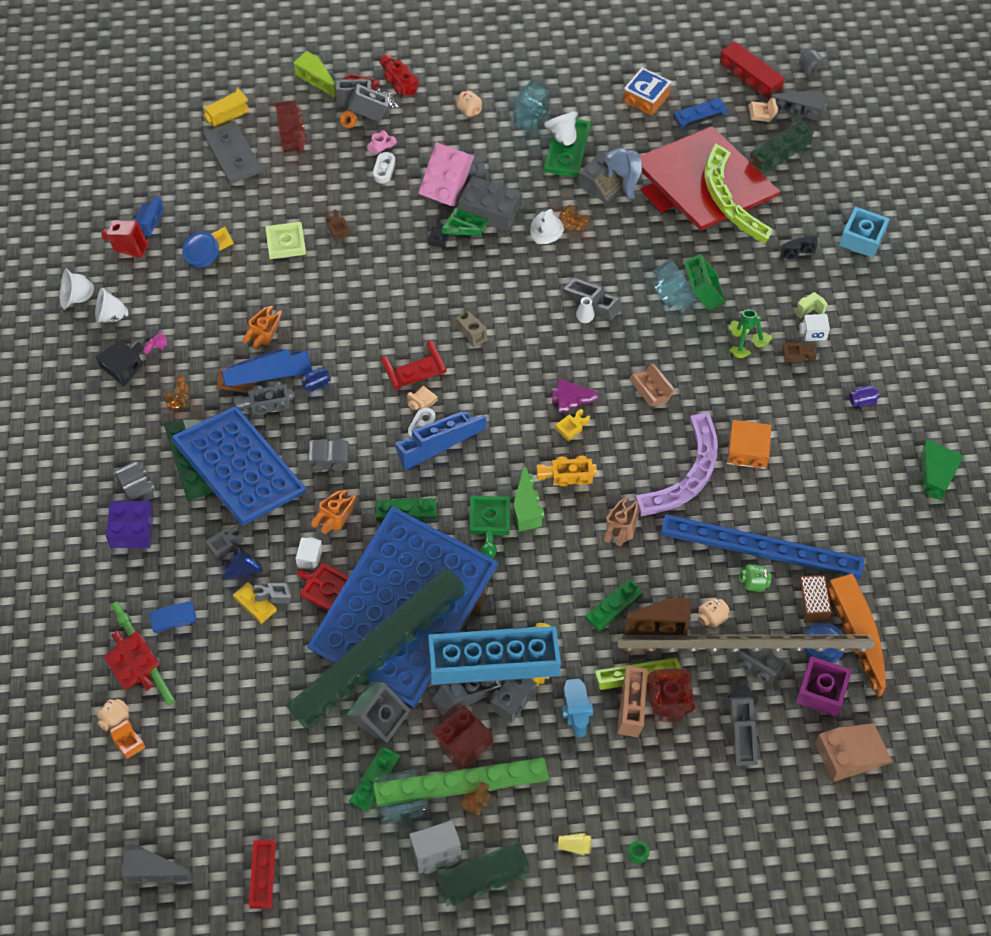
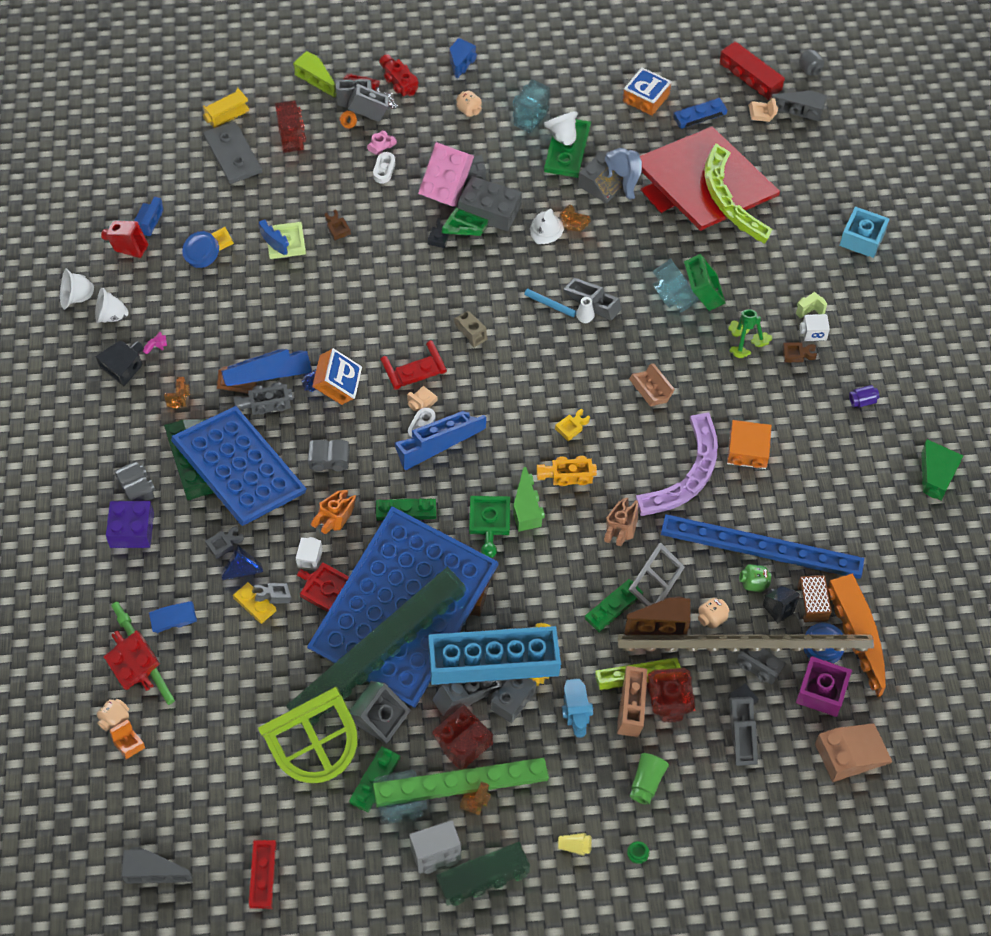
orange hinge [242,306,281,350] -> none
magenta rock [552,379,598,413] -> none
clear green brick [749,119,814,174] -> none
black slope [780,236,818,260] -> none
none -> lime window [258,687,358,783]
none -> blue slope [259,220,289,255]
none -> piece [312,348,362,405]
none -> blue slope [450,38,477,79]
none -> dark azure bar [524,289,576,318]
none -> light grey window [629,543,685,607]
none -> bright green plant [630,753,669,805]
none -> black slope [763,586,800,624]

